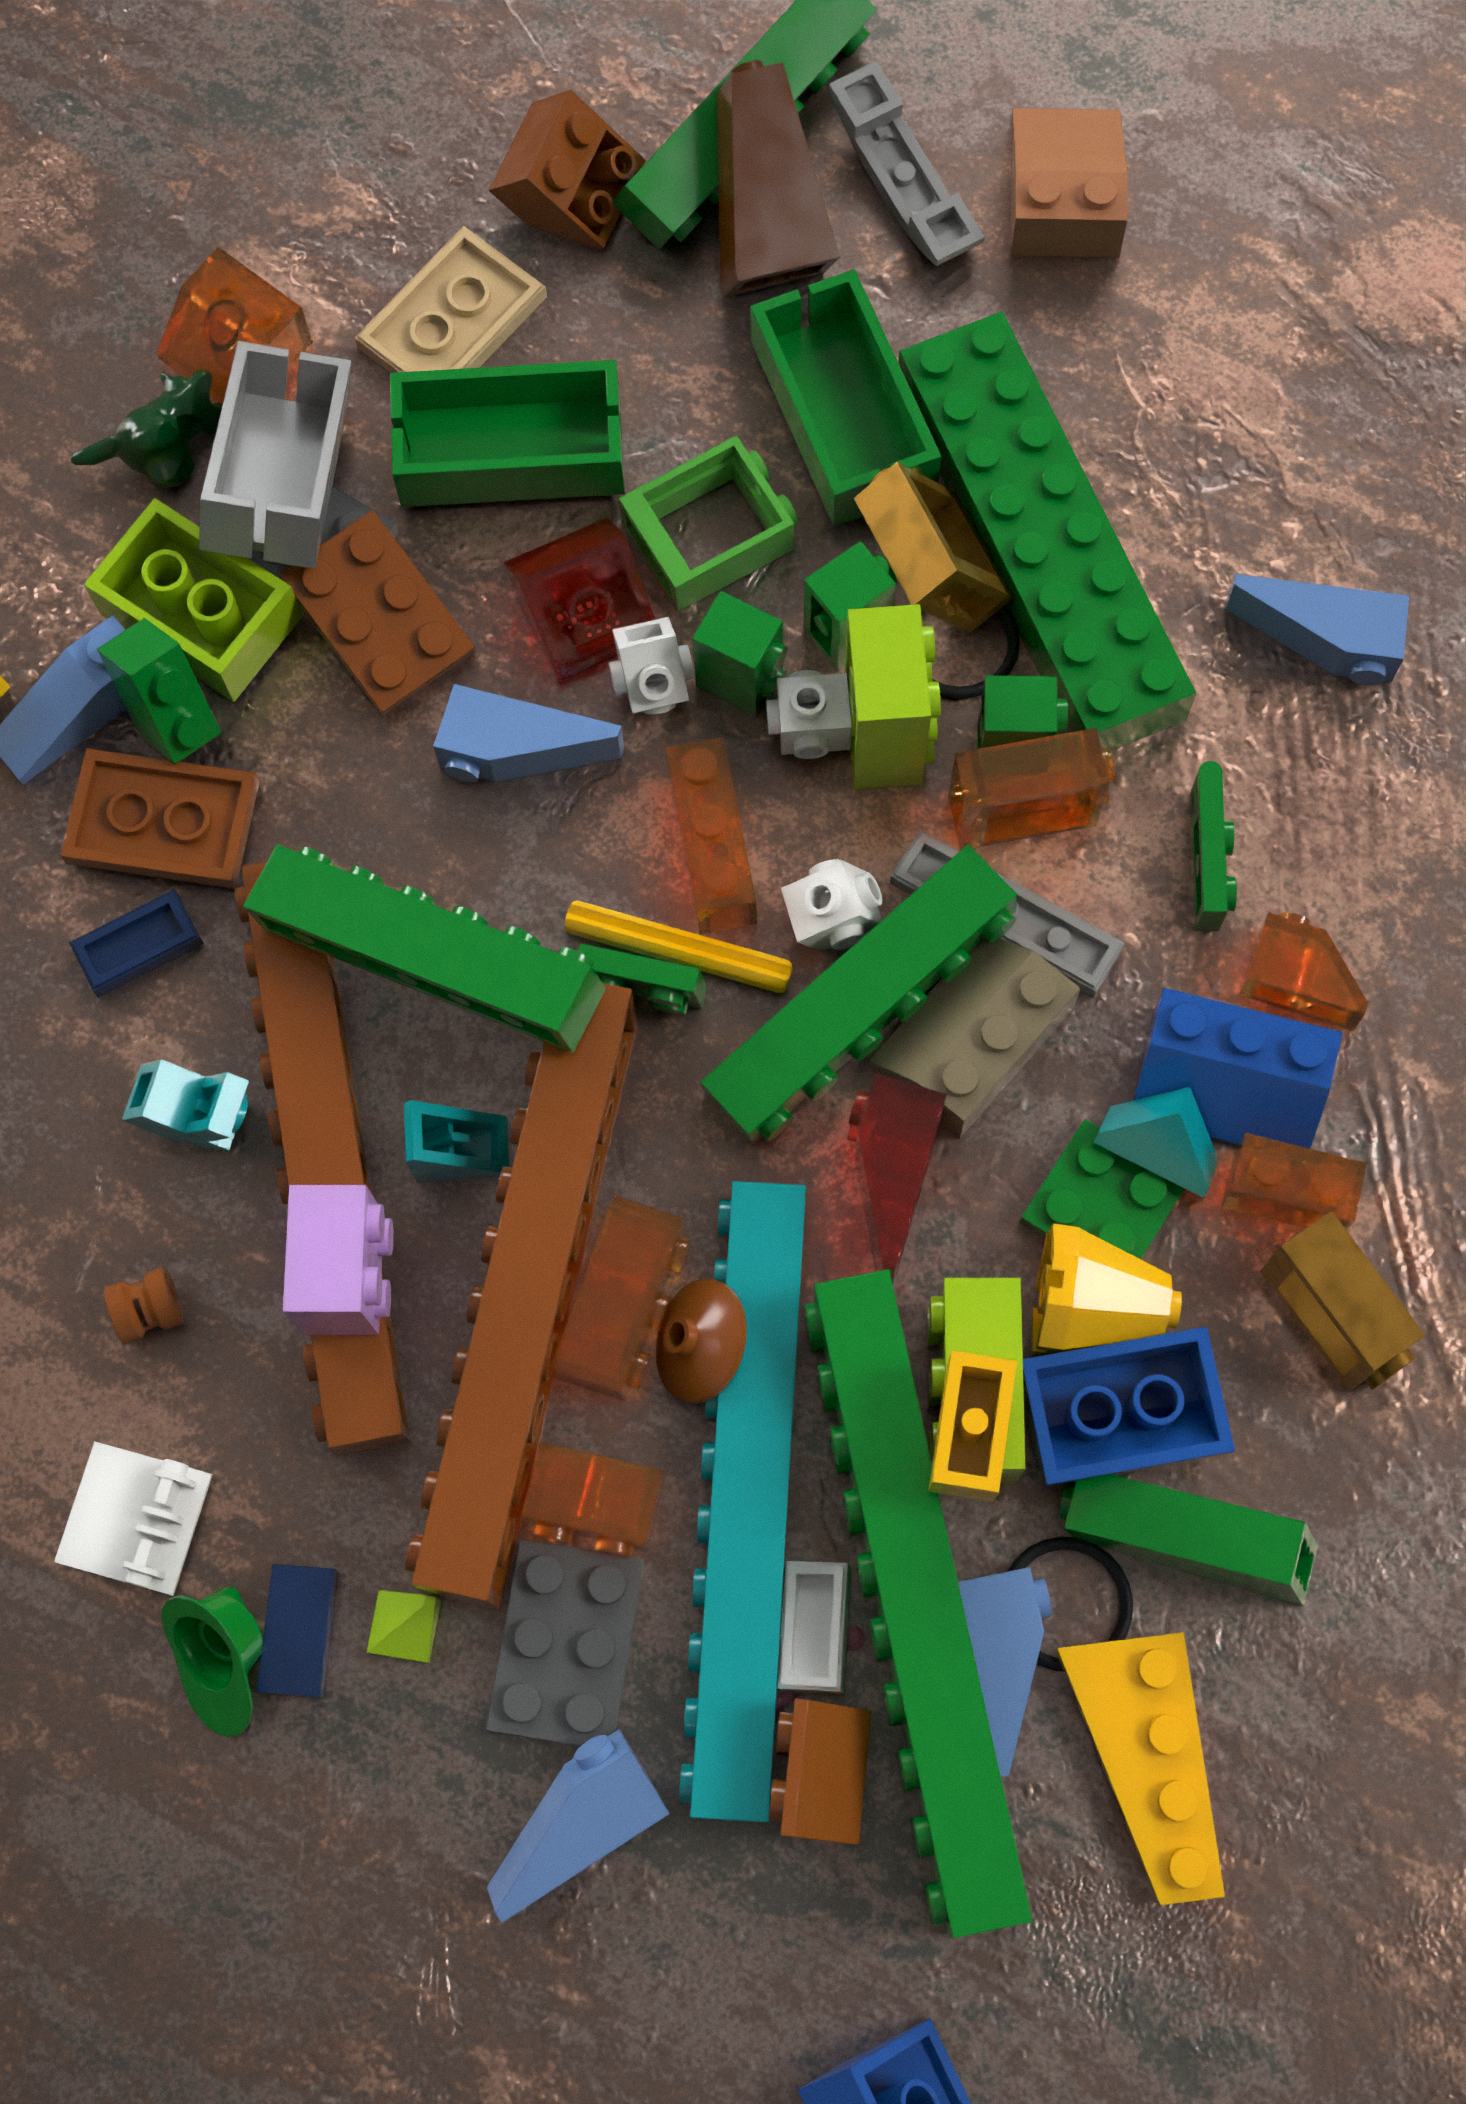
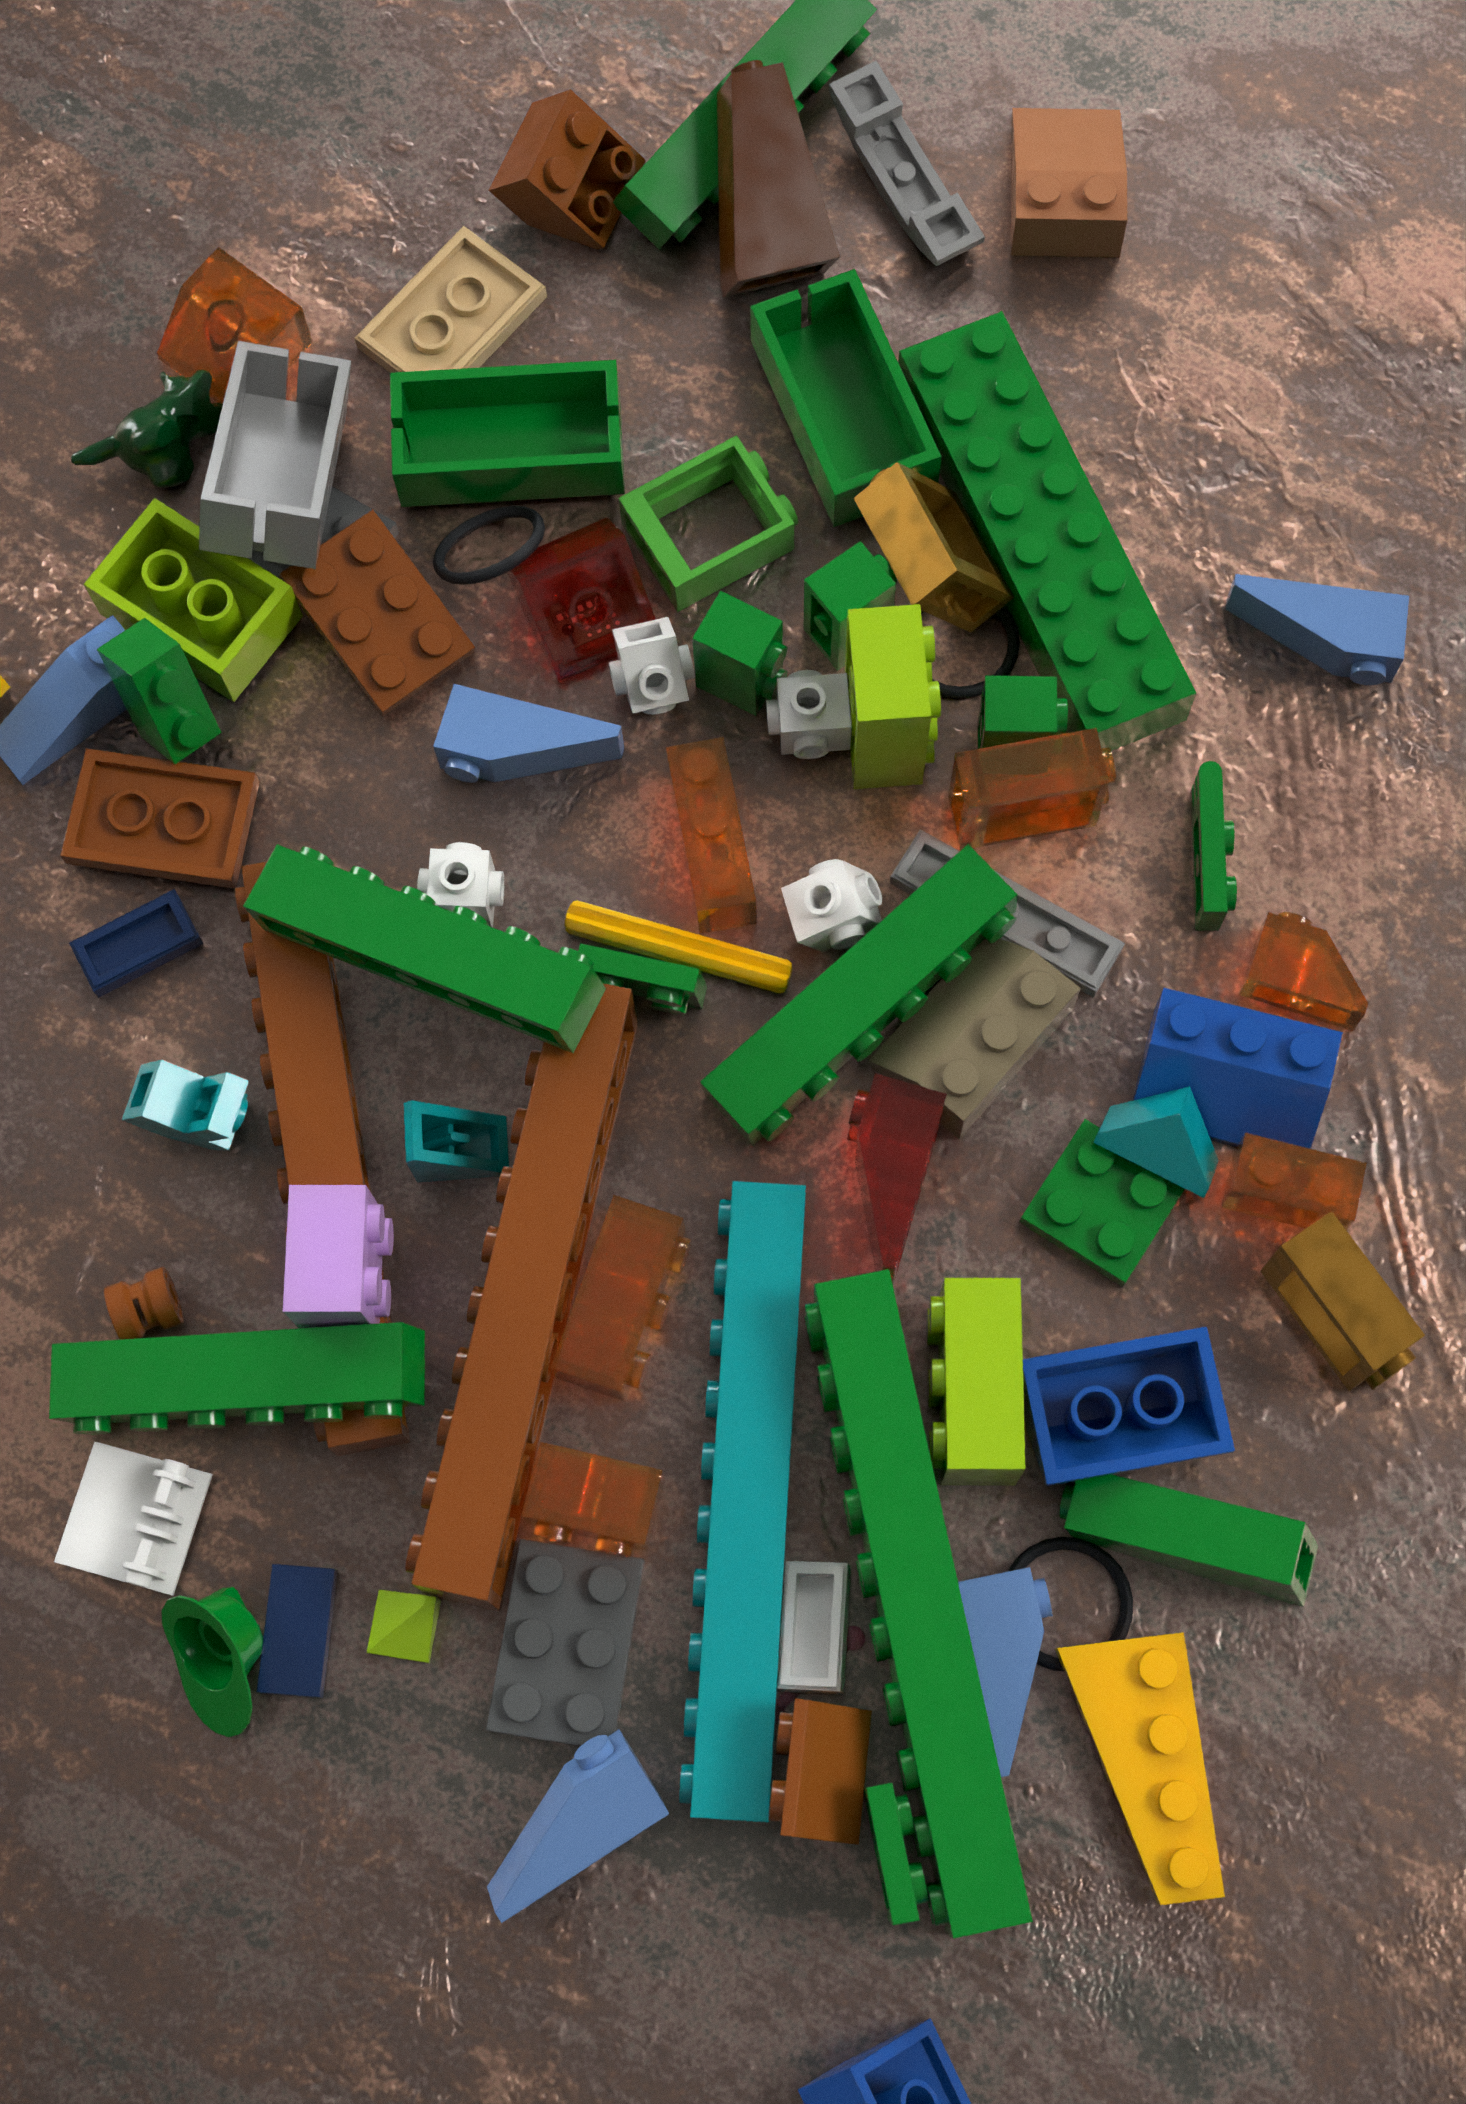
dark orange dish [656,1279,747,1403] -> none
yellow brick [928,1351,1017,1502] -> none
yellow cone [1031,1223,1182,1356] -> none
none -> green brick [49,1322,425,1435]
none -> white brick [417,842,504,927]
none -> black tyre [433,506,545,585]
none -> green plate [864,1783,929,1925]

